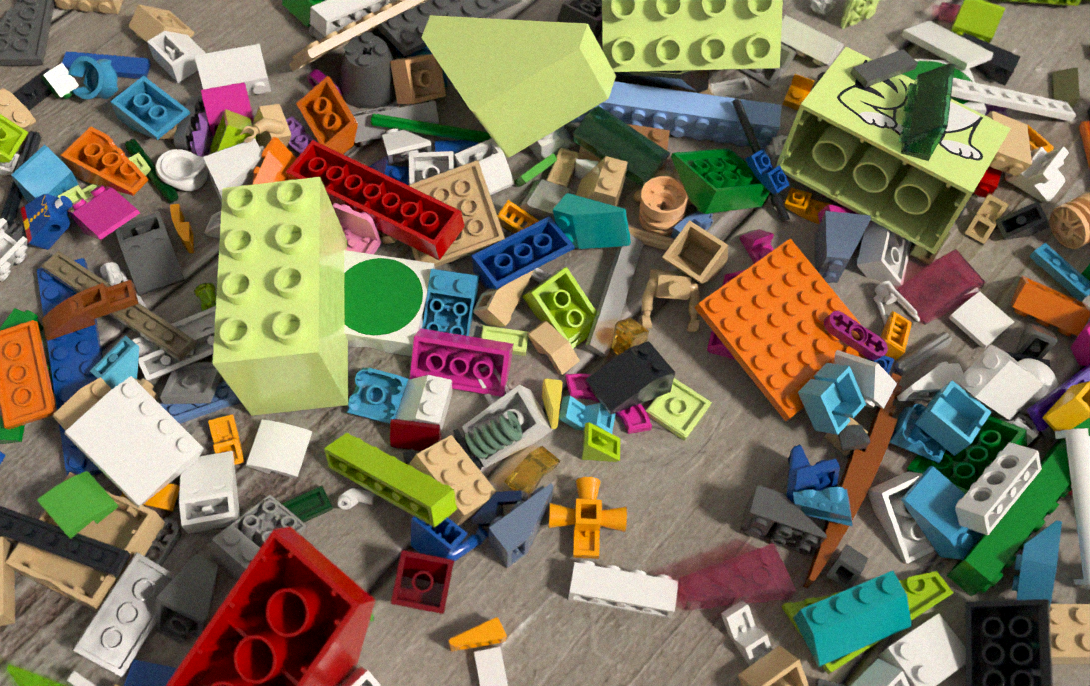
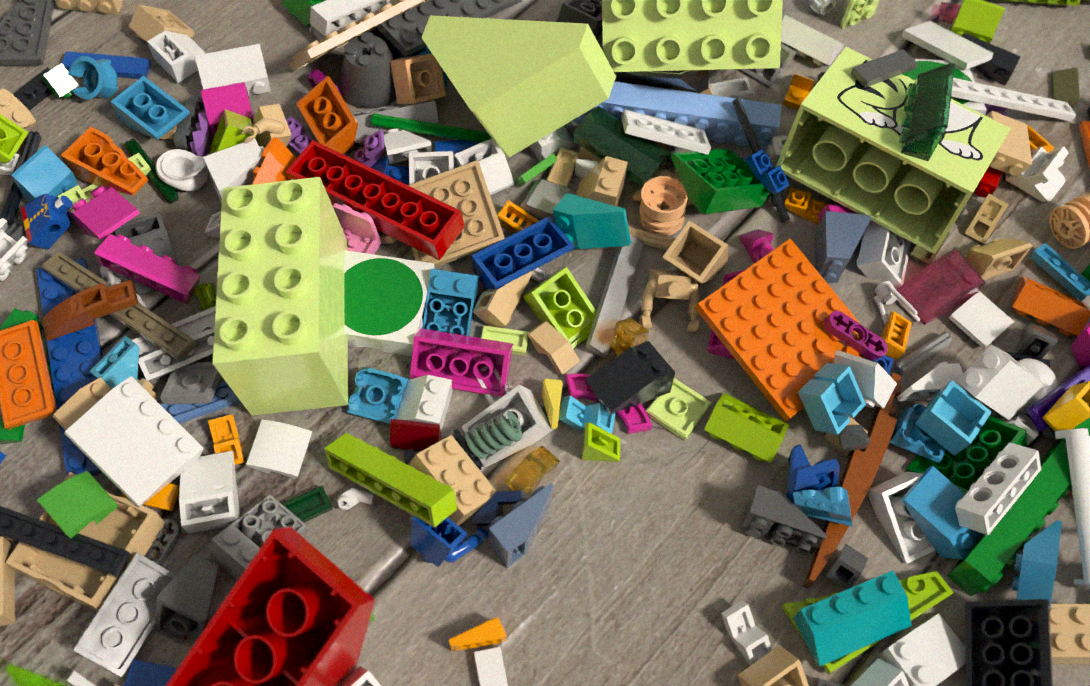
light orange slope [170,204,194,254] -> none
dark red slope [391,550,454,614] -> none
light orange brick [548,477,627,559] -> none
white brick [568,561,678,619] -> none
medium blue slope [671,211,713,239] -> none
clear pink wedge [677,543,797,611] -> none
black slope [995,201,1049,240] -> none
none -> dark pink slope [94,234,200,305]
none -> medium lavender slope [354,129,385,167]
none -> white tile [621,109,711,155]
none -> lime slope [704,393,789,463]
none -> tan slope [963,237,1032,283]

